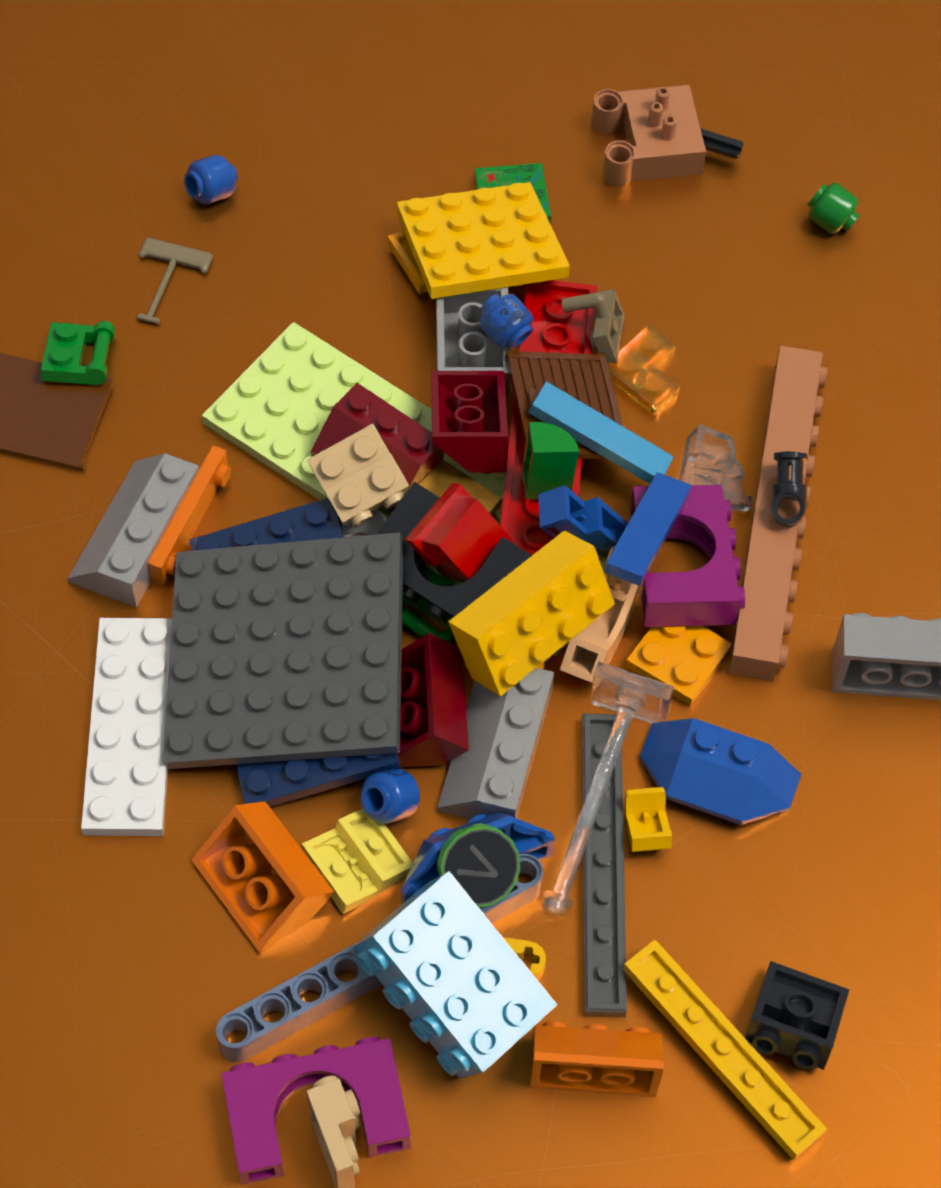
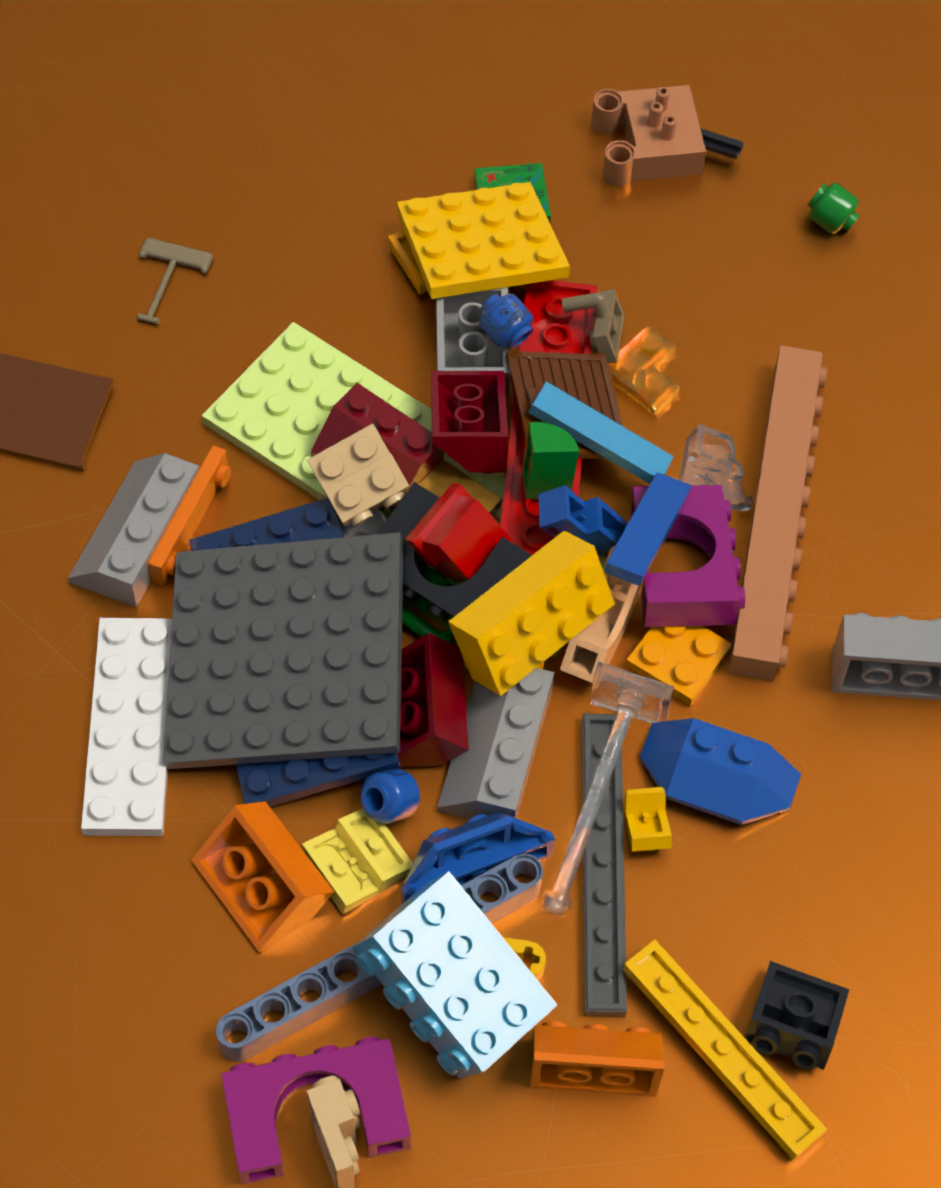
green plate [41,321,116,385] -> none
blue head [184,155,238,204] -> none
black tile [437,823,520,907] -> none
black connector [771,451,808,527] -> none

